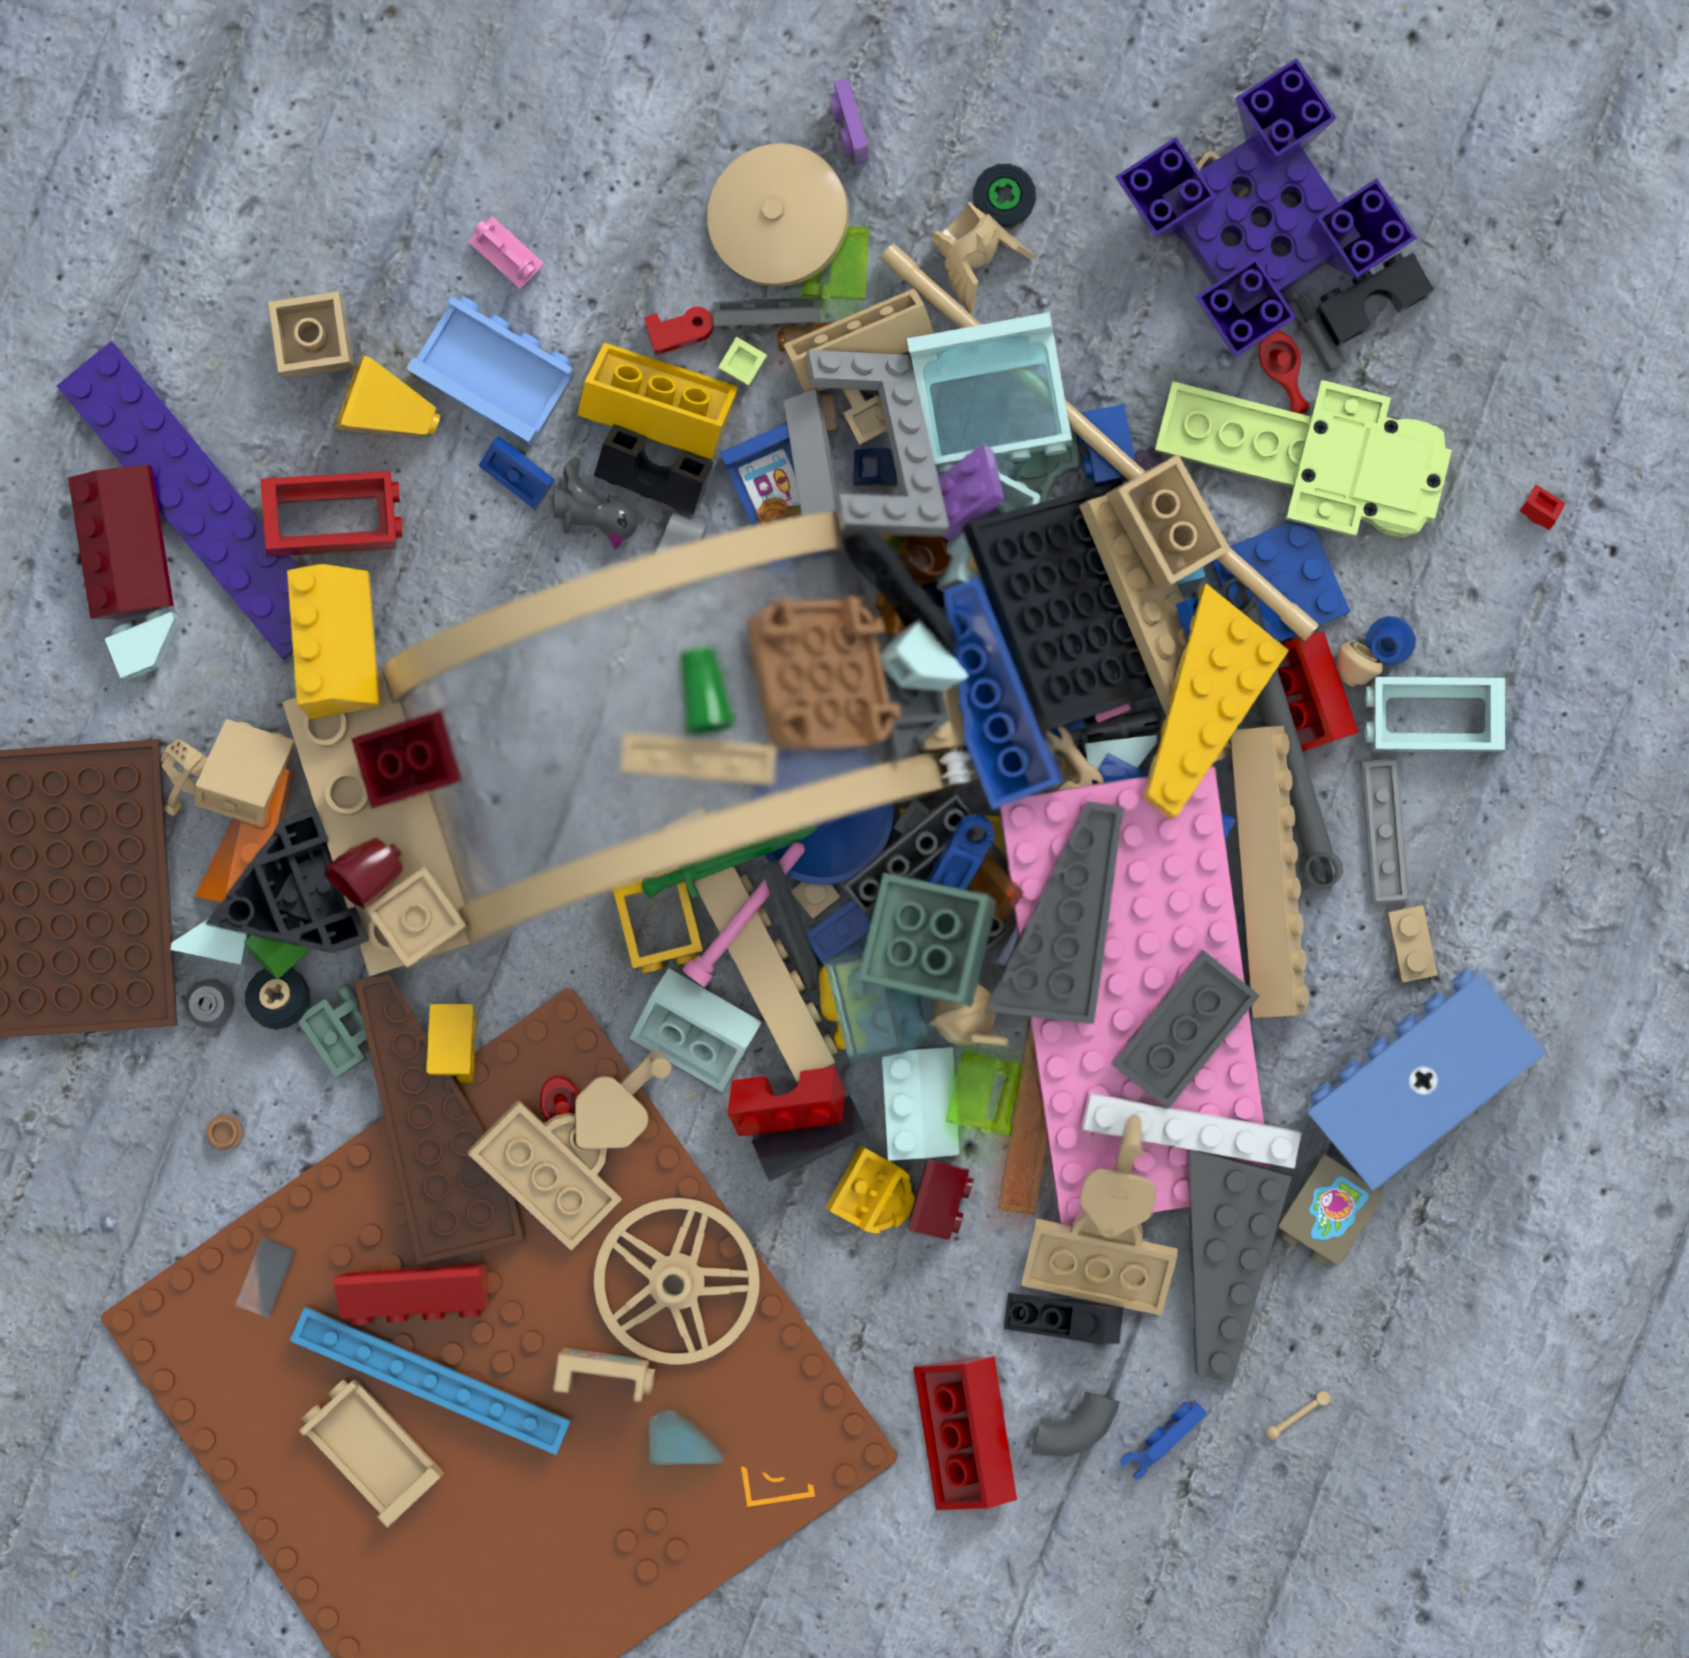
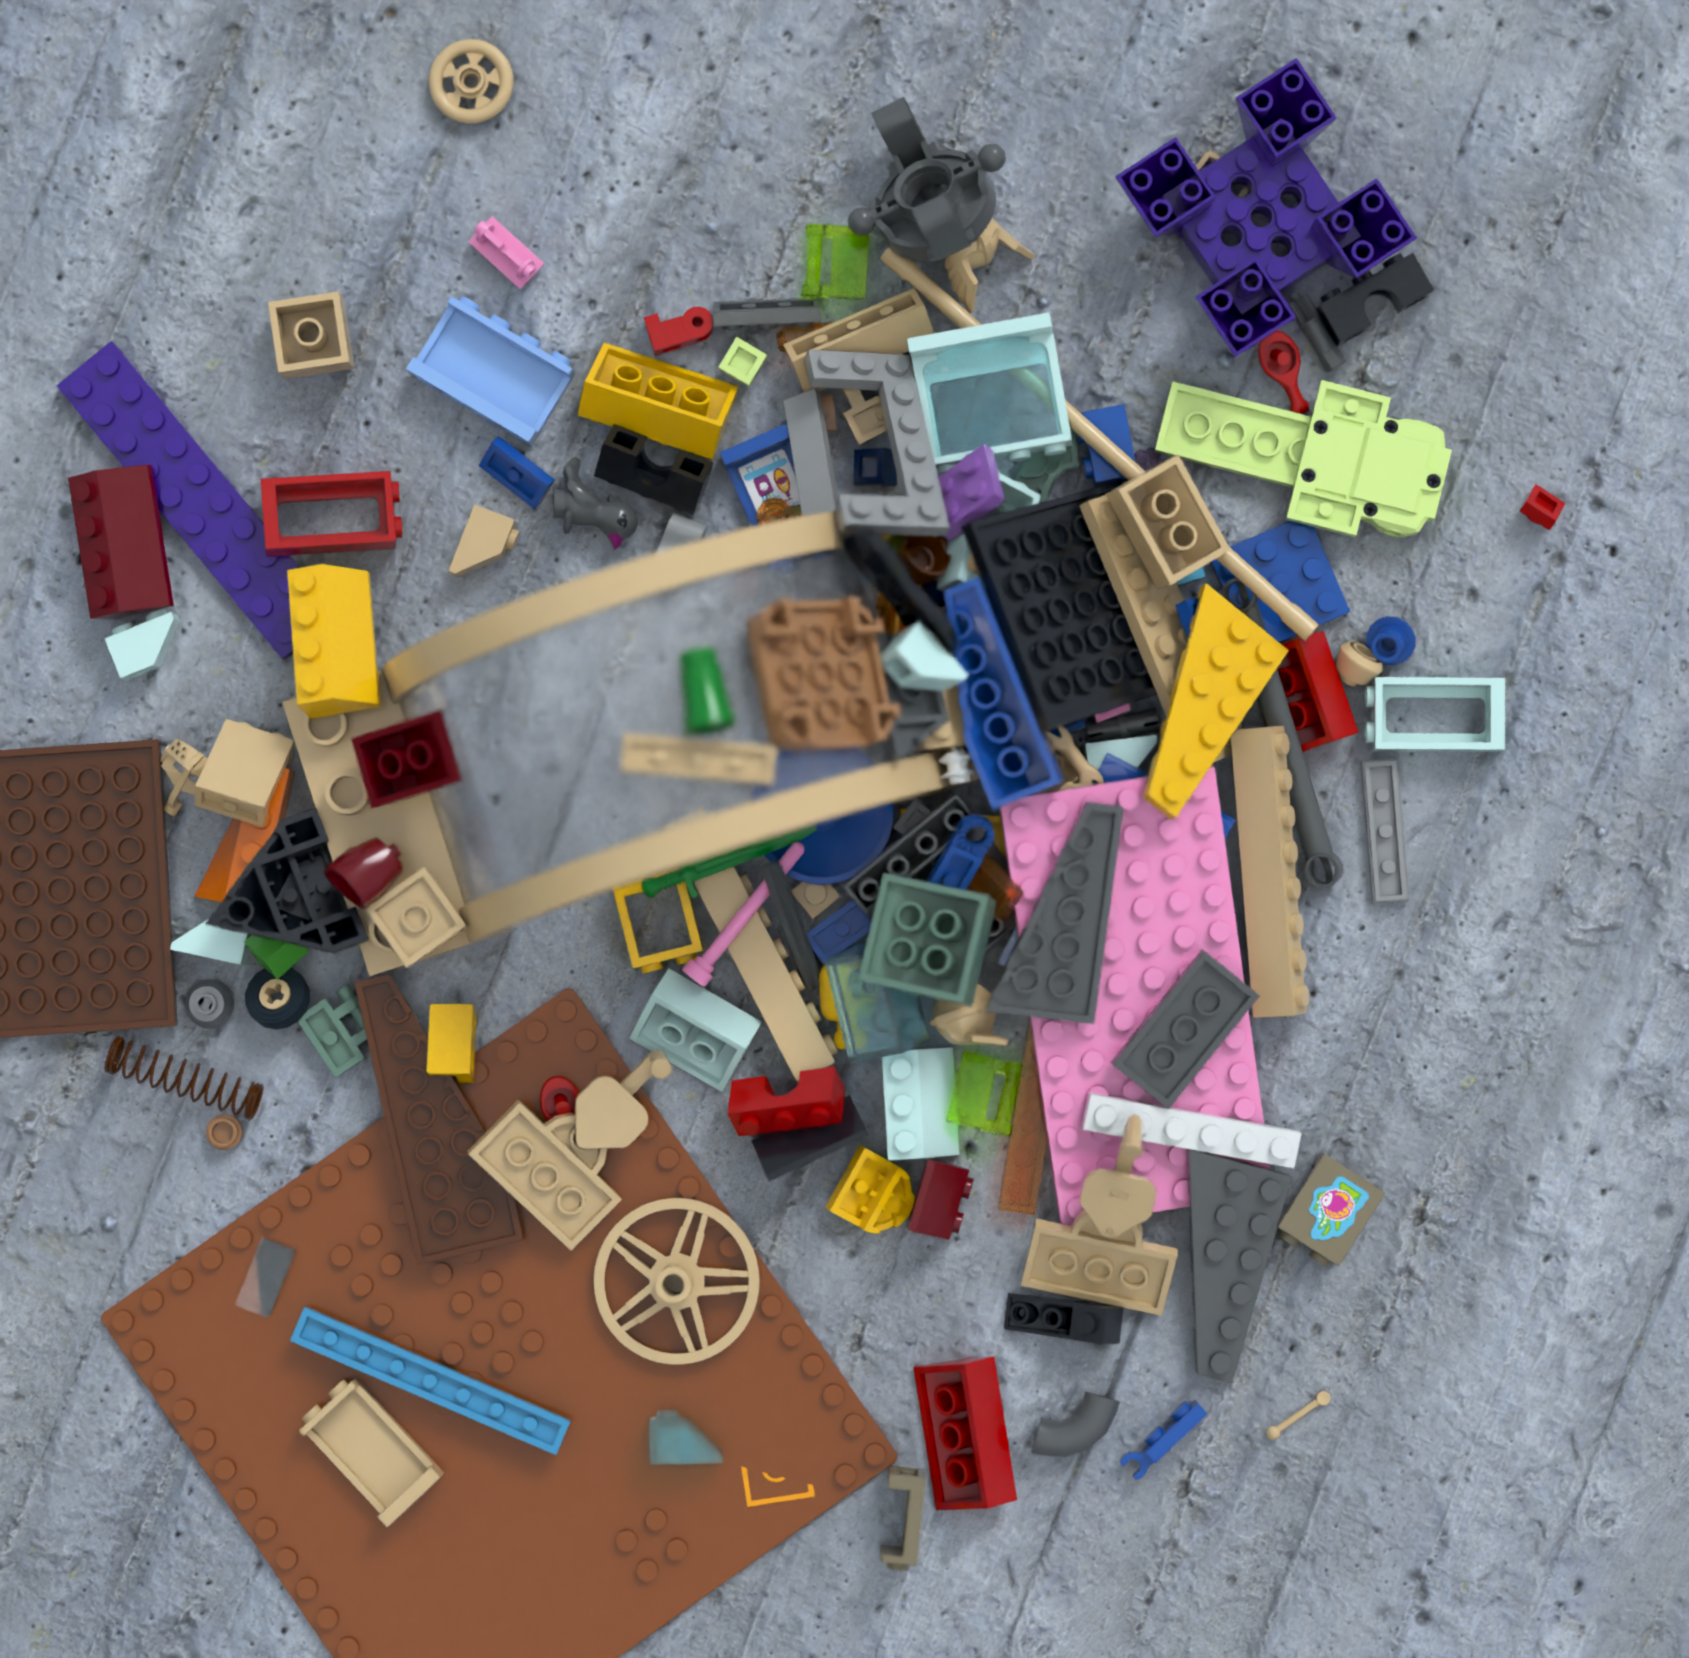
red slope [333,1263,489,1325] -> none
yellow slope [334,356,441,437] -> none
tan panel [554,1348,655,1402] -> none
tan dish [707,143,849,287] -> none
medium lavender plate [829,78,868,166] -> none
black bush [973,163,1036,228] -> none
medium blue piece [1308,967,1545,1191] -> none
tan plate [1386,905,1438,983] -> none
none -> reddish brown piece [104,1036,264,1121]
none -> tan plate [428,39,514,124]
none -> tan slope [448,504,520,577]
none -> dark grey piece [848,97,1006,263]
none -> dark tan panel [880,1465,926,1571]

